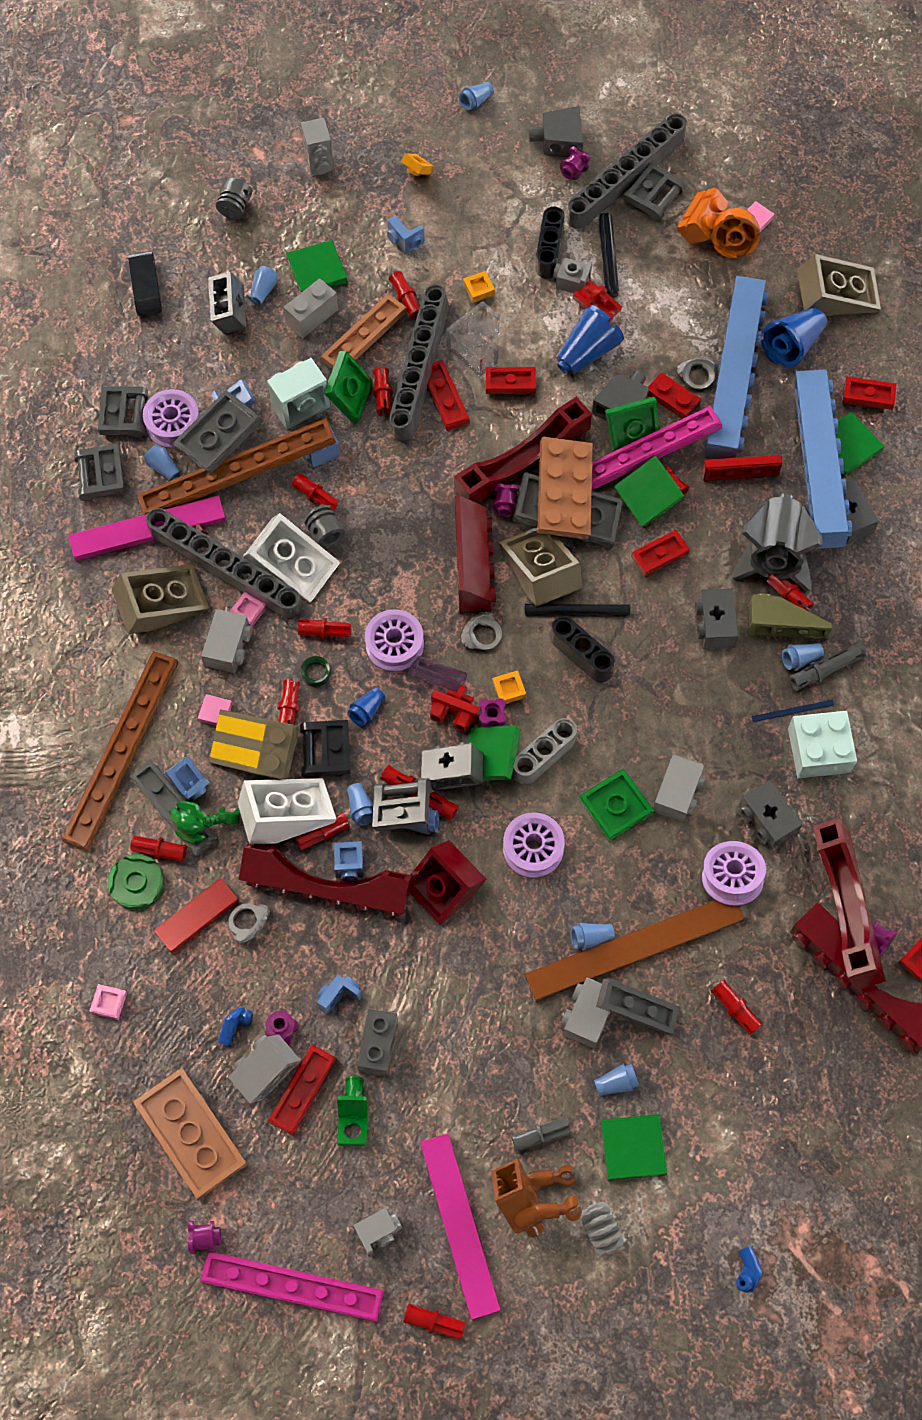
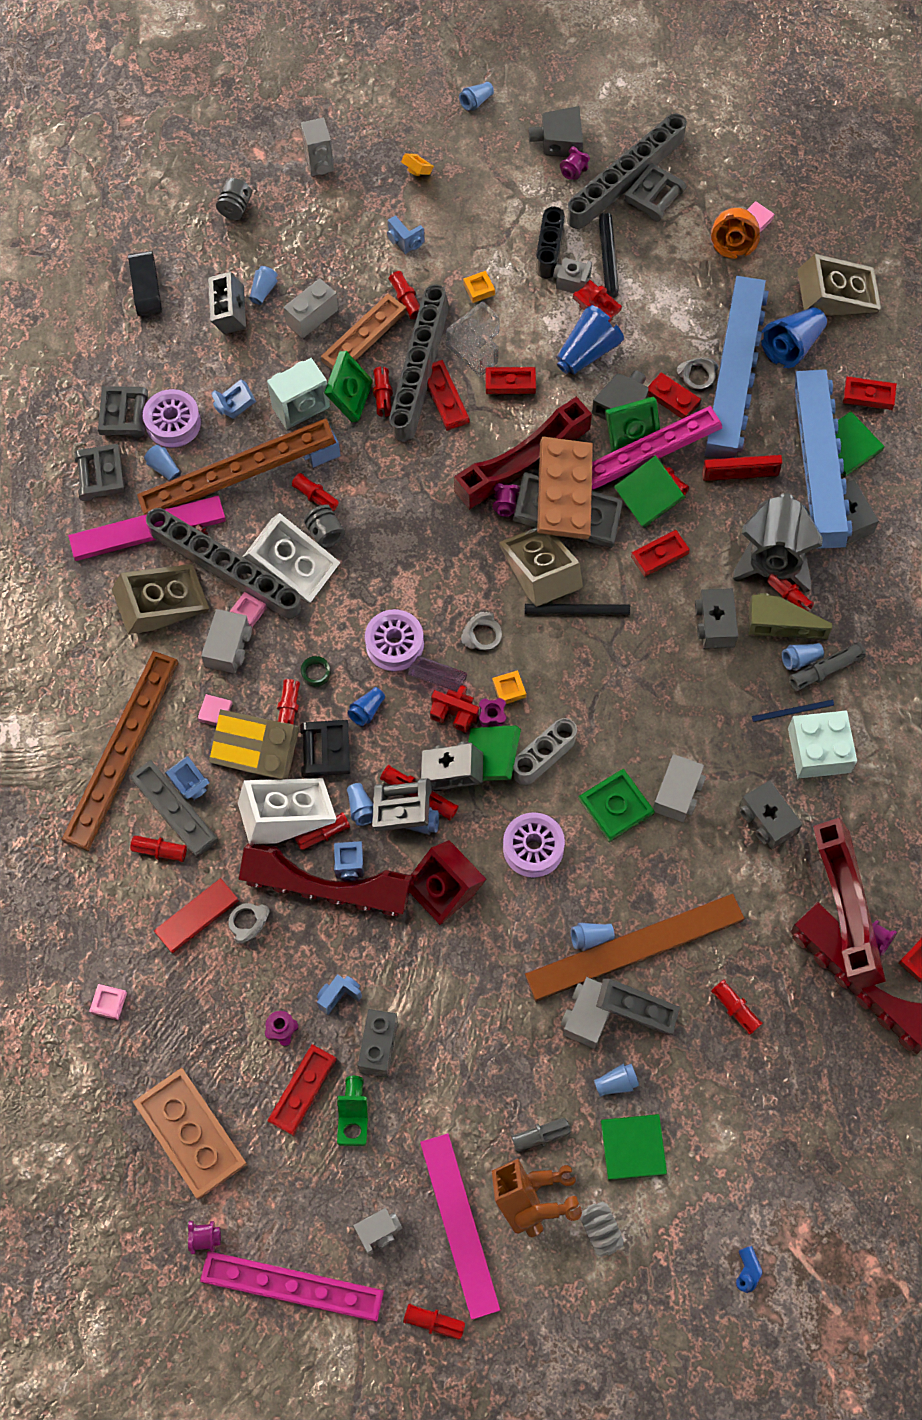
green tile [107,854,164,910] -> none
green piece [170,801,240,843] -> none
dark grey tile [173,390,263,475] -> none
blue arm [218,1007,253,1046] -> none
light grey brick [228,1034,301,1103] -> none
green tile [286,240,348,293] -> none
red axle [298,618,352,639] -> none
dark red slope [455,496,496,614] -> none
black beam [551,616,615,683] -> none
orange brick [677,187,729,244] -> none
lavender wheel [702,841,766,906] -> none

